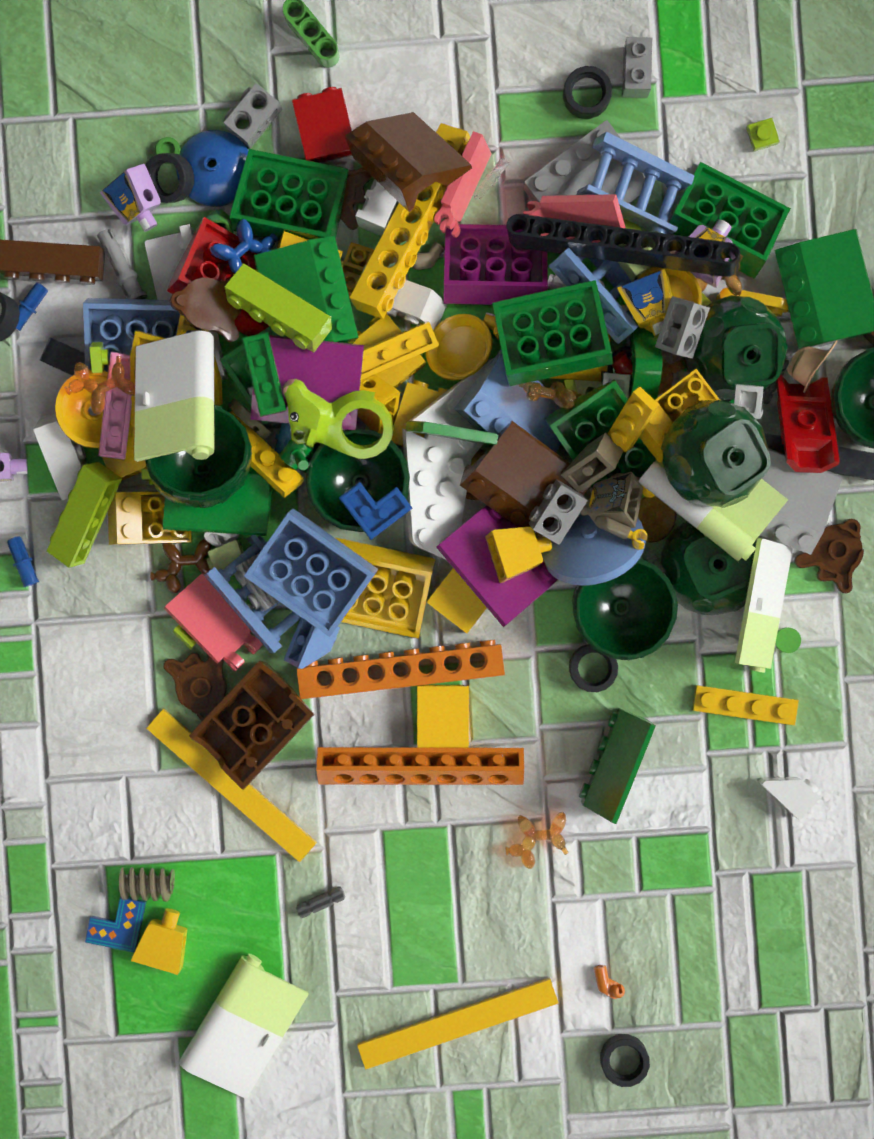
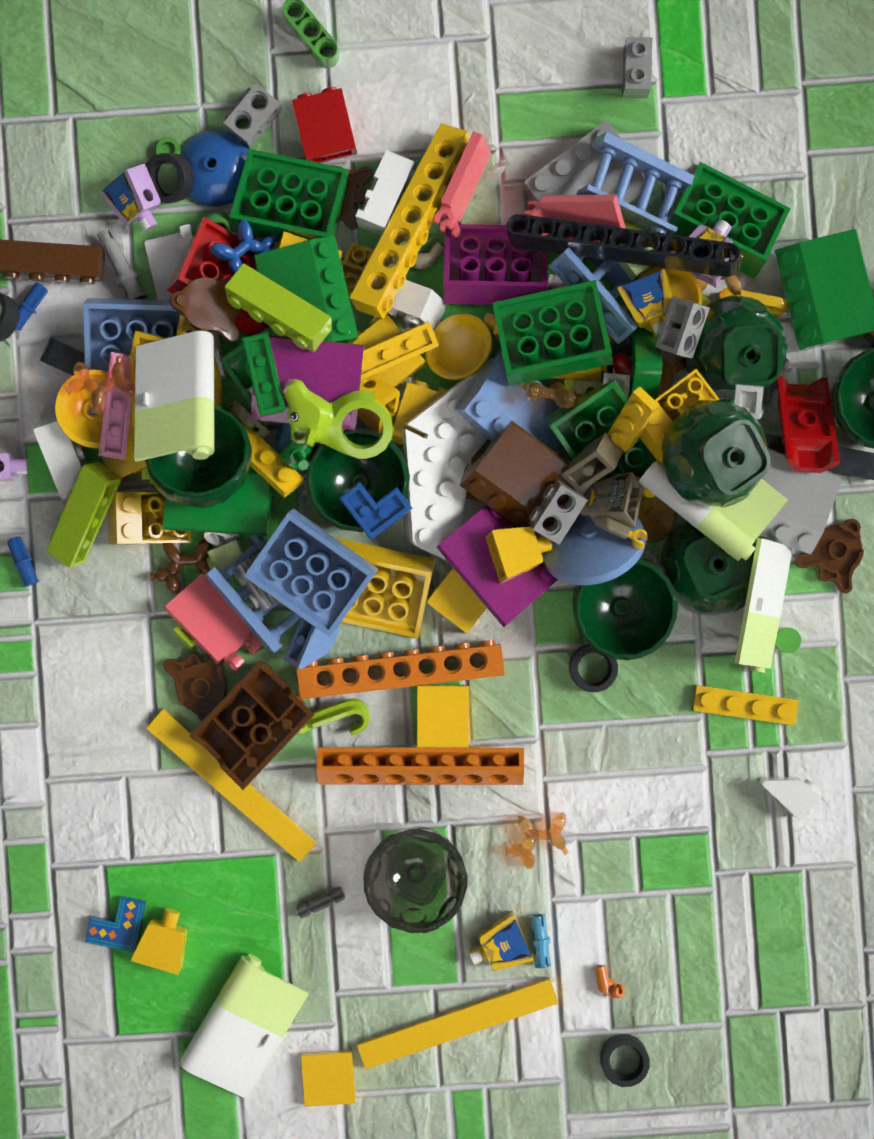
lime plate [89,342,109,373] -> none
dark tan piece [119,867,175,902] -> none
reddish brown piece [345,112,472,212] -> none
tile [405,421,498,445] -> none
black tyre [563,66,612,119] -> none
green slope [579,708,656,824] -> none
lime plate [746,118,780,152] -> none
light nougat piece [787,340,838,393] -> none
none -> lime piece [296,698,370,735]
none -> yellow tile [301,1050,356,1107]
none -> clear smoke rock [363,826,468,934]
none -> torso [469,910,534,971]
none -> dark azure pin [529,914,551,969]

